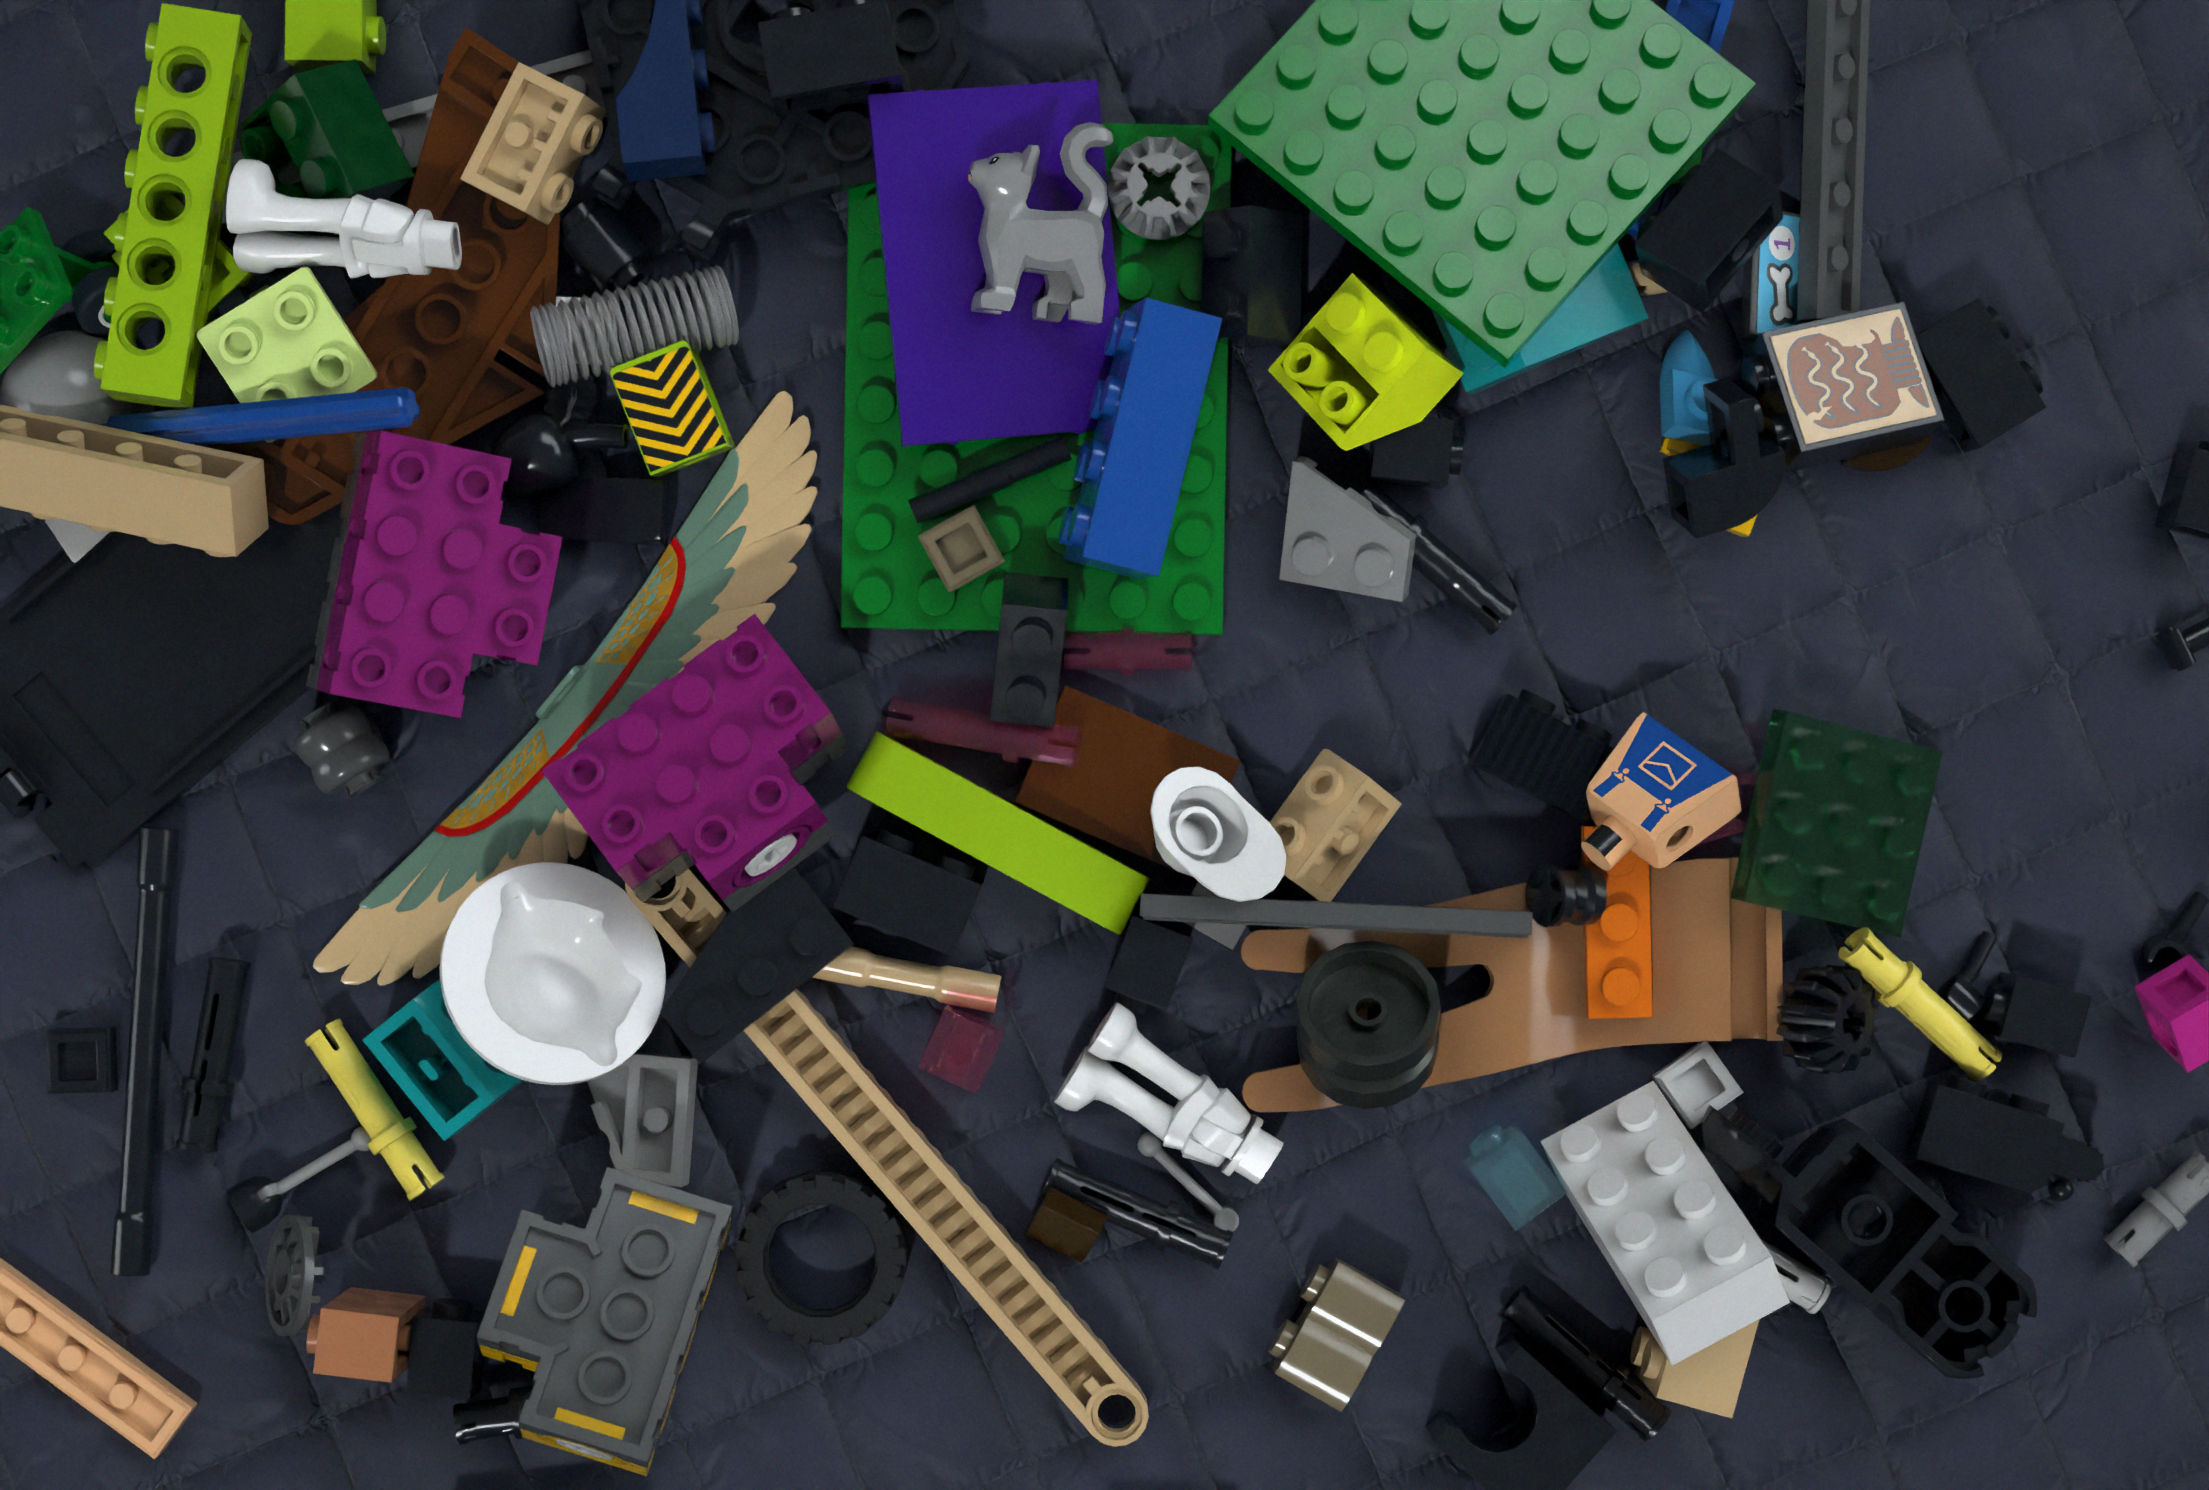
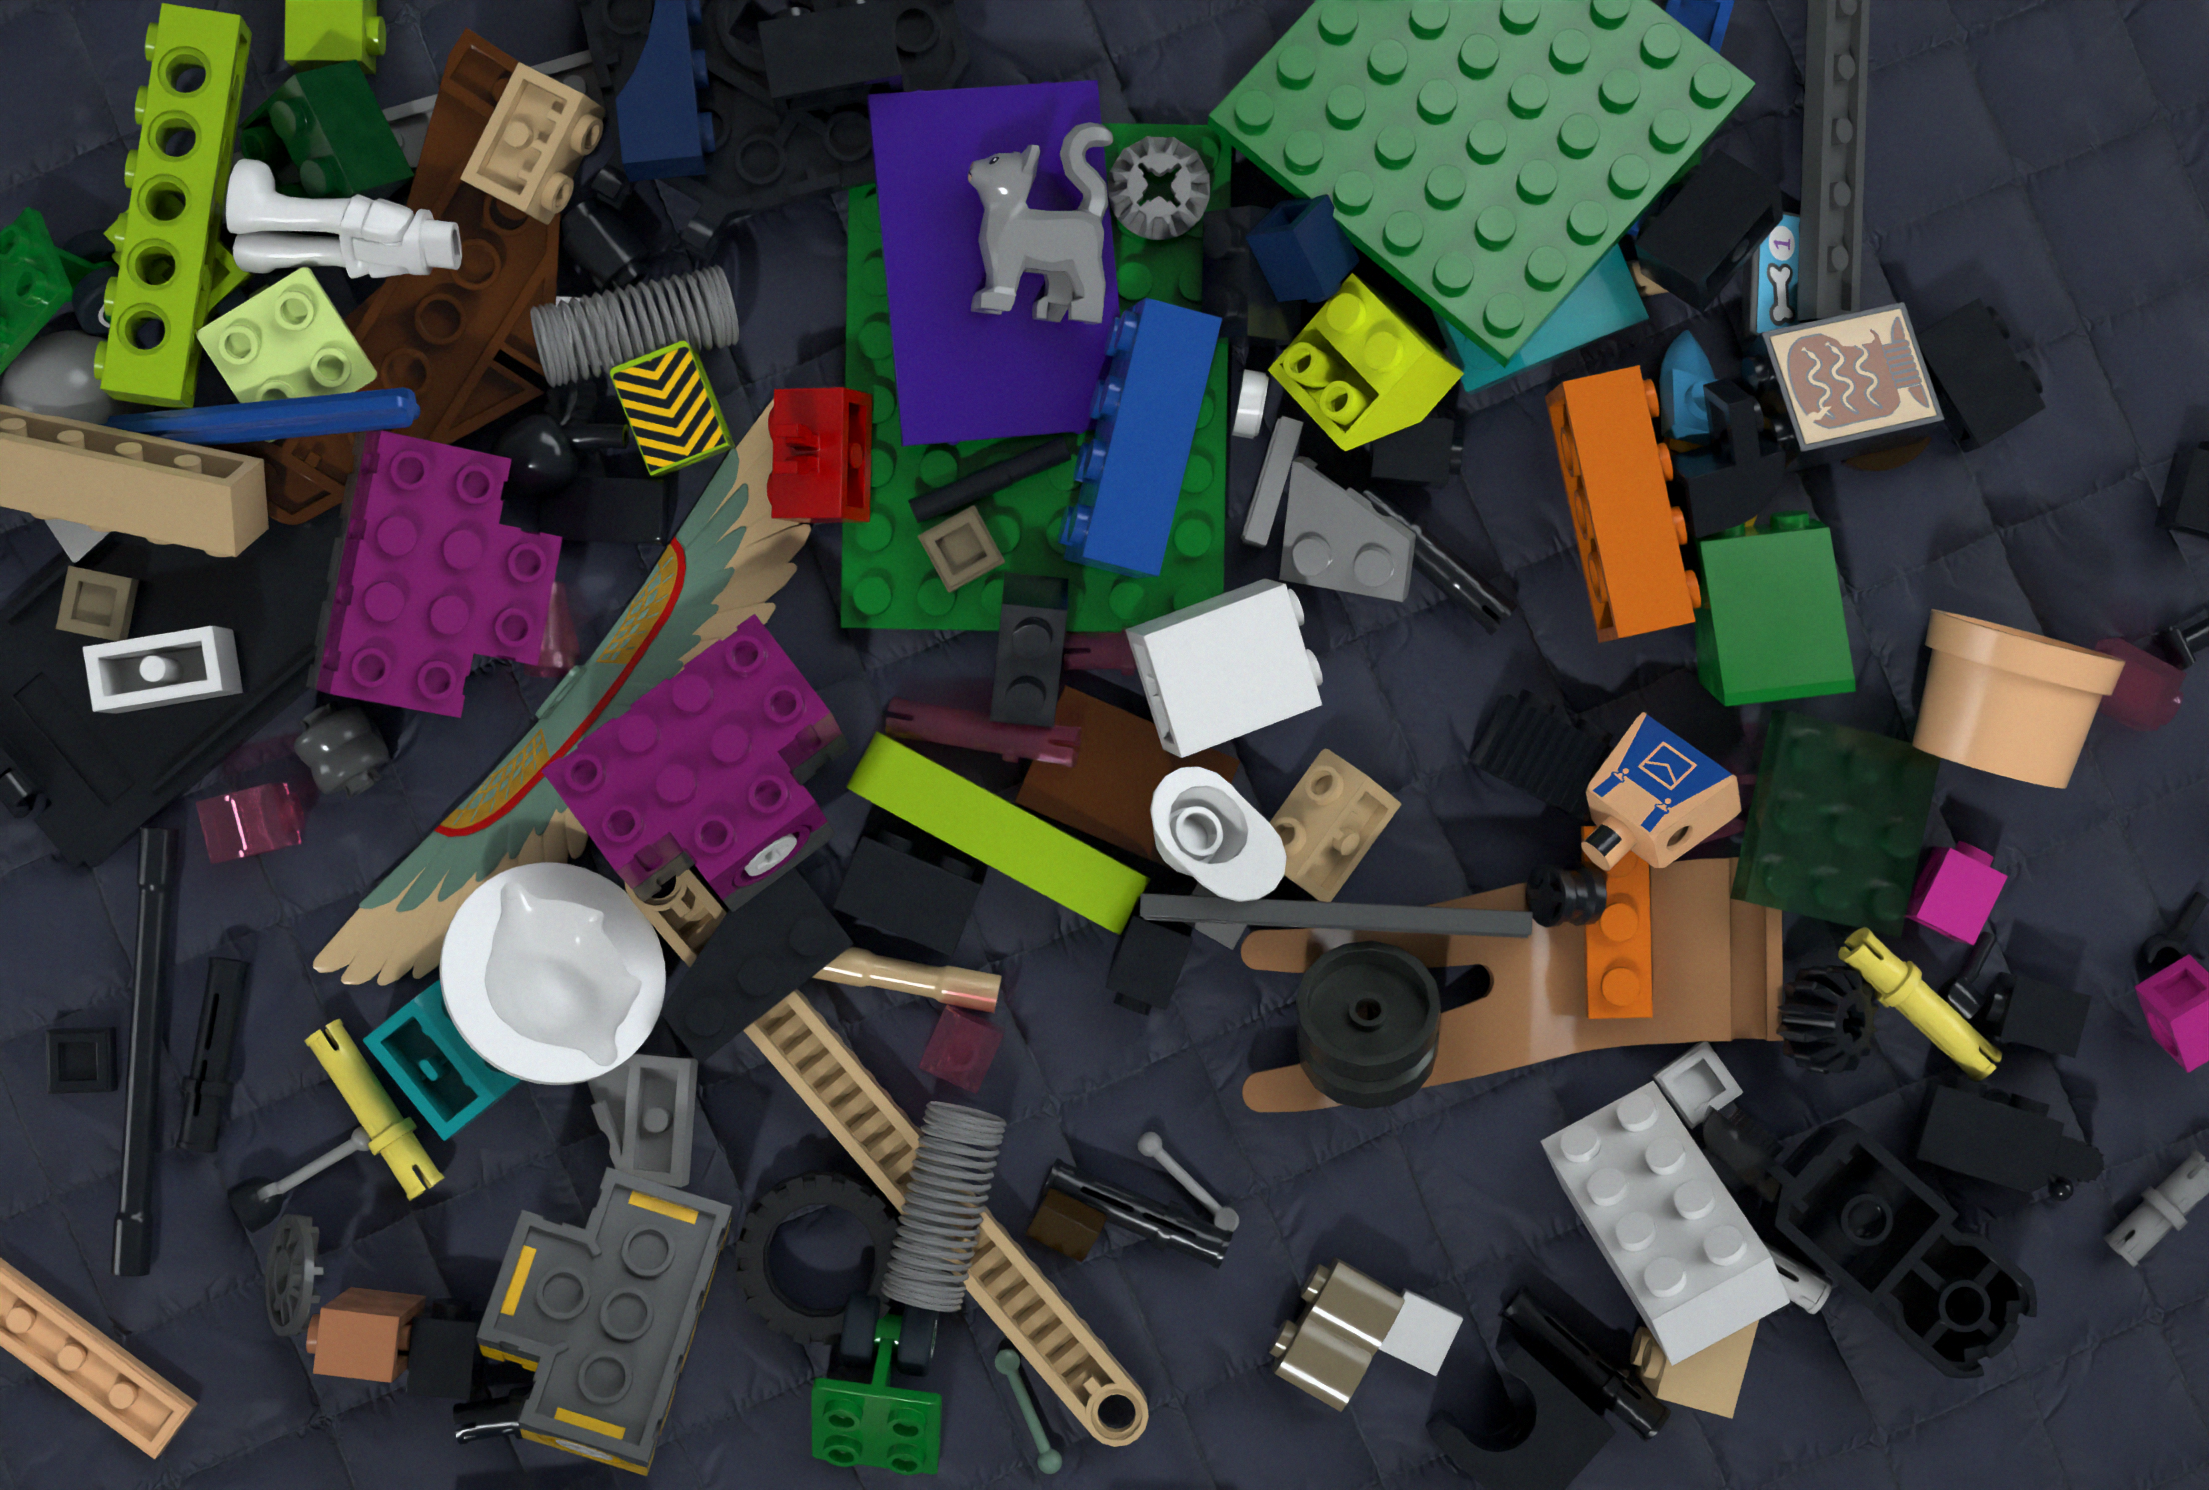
white piece [1054,1002,1284,1184] -> none
clear light blue brick [1463,1124,1567,1231] -> none
none -> dark tan plate [56,566,139,641]
none -> white brick [83,626,243,714]
none -> clear pink brick [196,783,305,864]
none -> clear pink cone [524,581,582,678]
none -> red brick [767,387,872,523]
none -> green plate [811,1290,942,1475]
none -> light grey piece [881,1101,1007,1312]
none -> sand green hinge [995,1348,1062,1474]
none -> white brick [1125,579,1323,758]
none -> white tile [1231,369,1269,439]
none -> light grey tile [1240,416,1304,549]
none -> dark blue brick [1245,194,1360,303]
none -> white tile [1379,1288,1463,1376]
none -> orange brick [1545,365,1701,643]
none -> green slope [1687,510,1856,707]
none -> dark pink brick [1900,841,2008,945]
none -> light nougat piece [1912,609,2126,789]
none -> clear pink brick [2094,638,2187,731]

